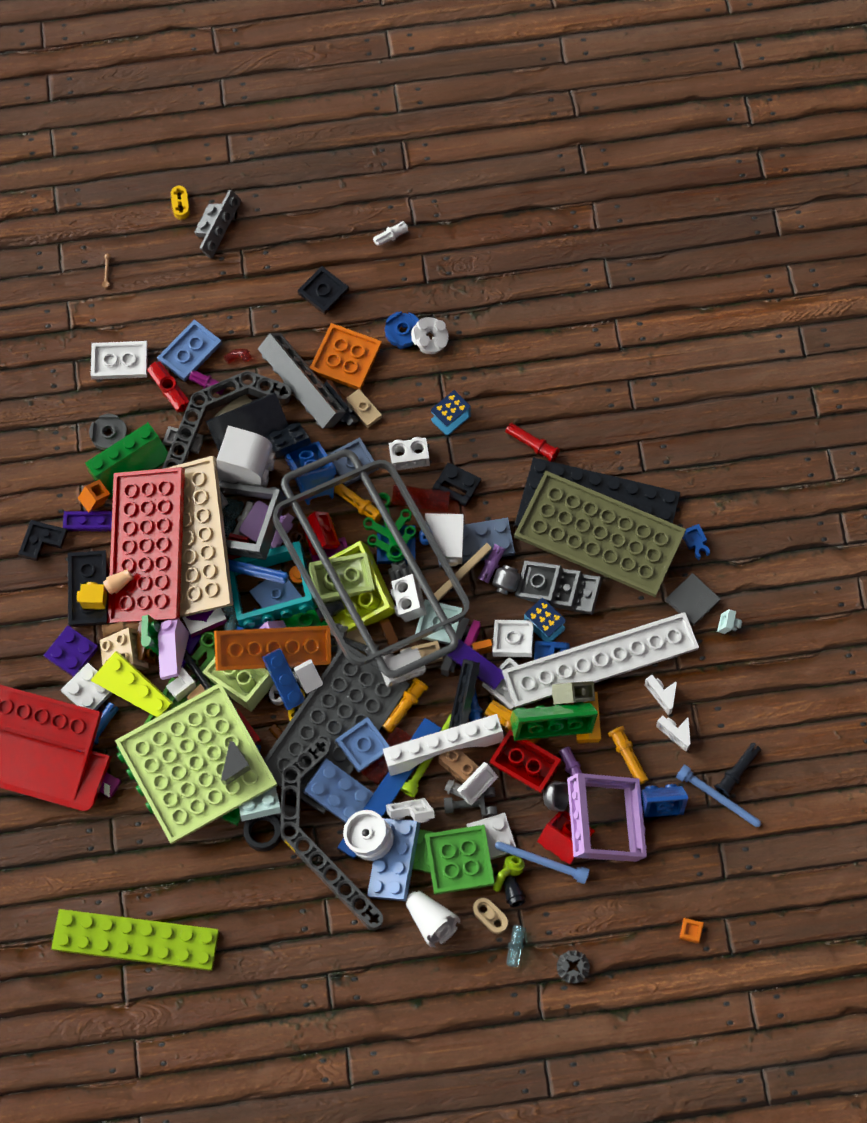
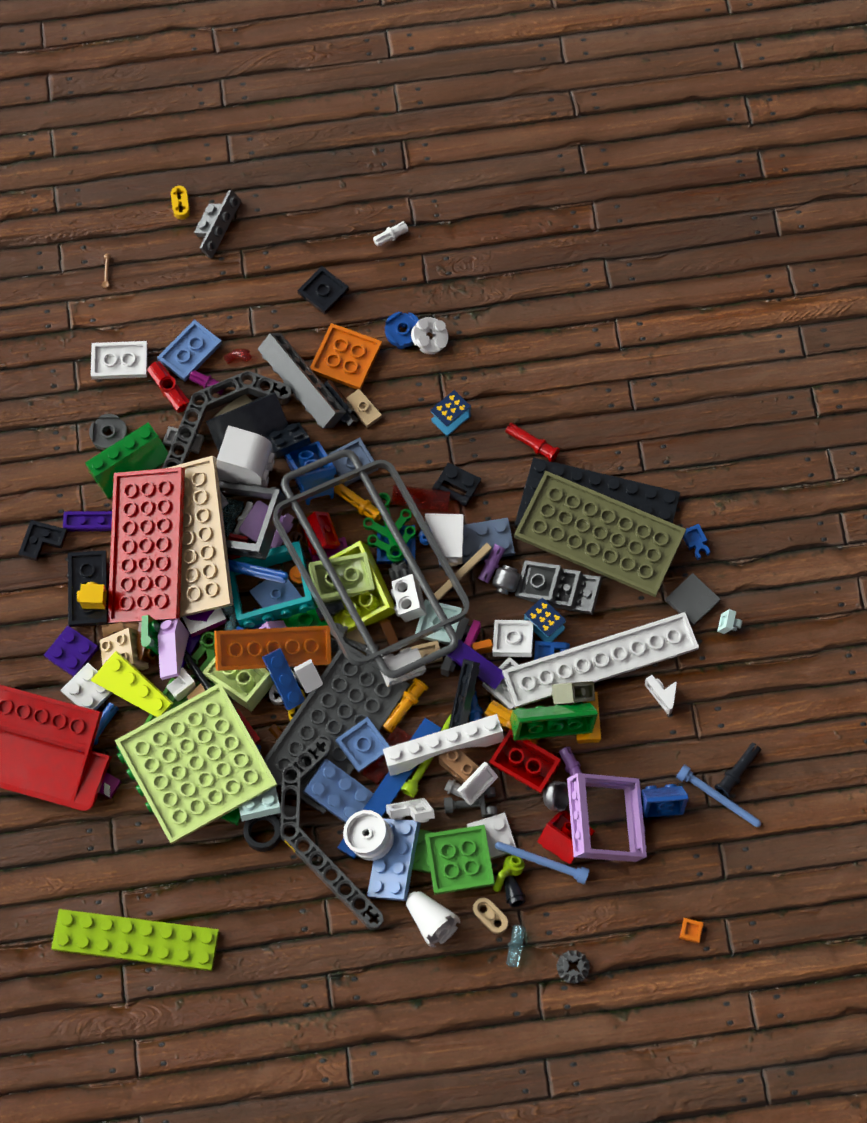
orange brick [78,479,110,513] -> none
light nougat cone [103,569,134,595] -> none
dark grey slope [221,741,251,785] -> none
white brick [389,437,430,470] -> none
light orange pin [608,726,649,785] -> none
white slope [656,715,690,752] -> none

